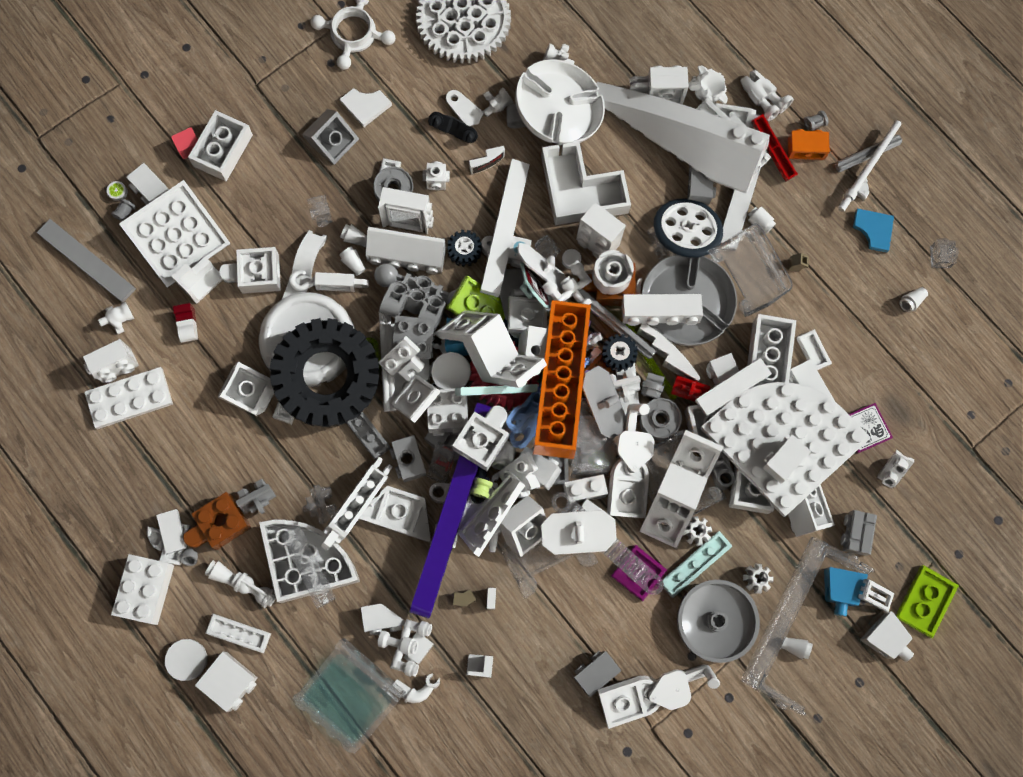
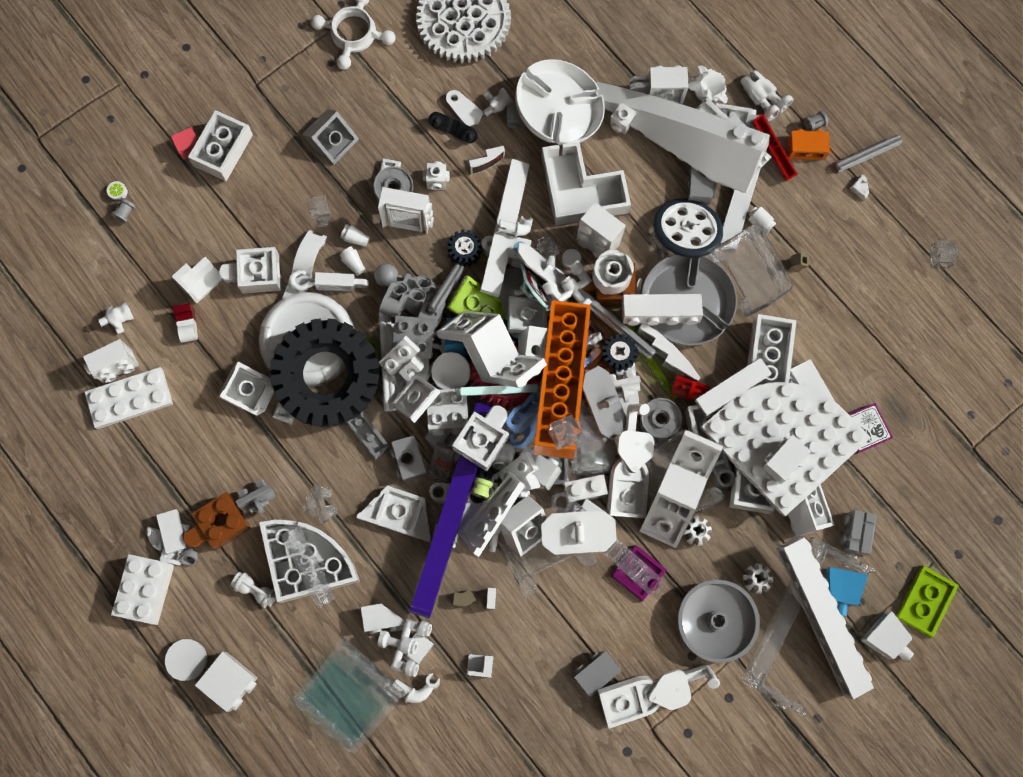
light grey tile [36,219,136,303] -> none
white plate [119,180,231,288] -> none
white brick [126,163,169,205] -> none
white cone [205,560,236,586] -> none
white plate [205,614,271,653] -> none
white hinge [320,457,392,550] -> none
white tile [340,88,392,127] -> none
white slope [366,227,446,274] -> none
white piece [543,43,575,64] -> none
light grey piece [641,372,665,399] -> none
light aqua tile [659,531,732,598] -> none
white brick [706,353,739,387] -> none
white cone [781,636,813,660] -> none
white tile [796,330,832,371] -> none
white bar [838,120,902,212] -> none
dark azure tile [853,208,894,253] -> none
white tile [858,579,894,612] -> none
white hips [877,450,914,488] -> none
white cone [900,287,928,312] -> none
none -> light grey axle [428,263,464,314]
none -> white piece [498,216,533,237]
none -> clear brick [548,414,582,450]
none -> white bracket [610,103,636,135]
none -> white brick [776,537,874,699]

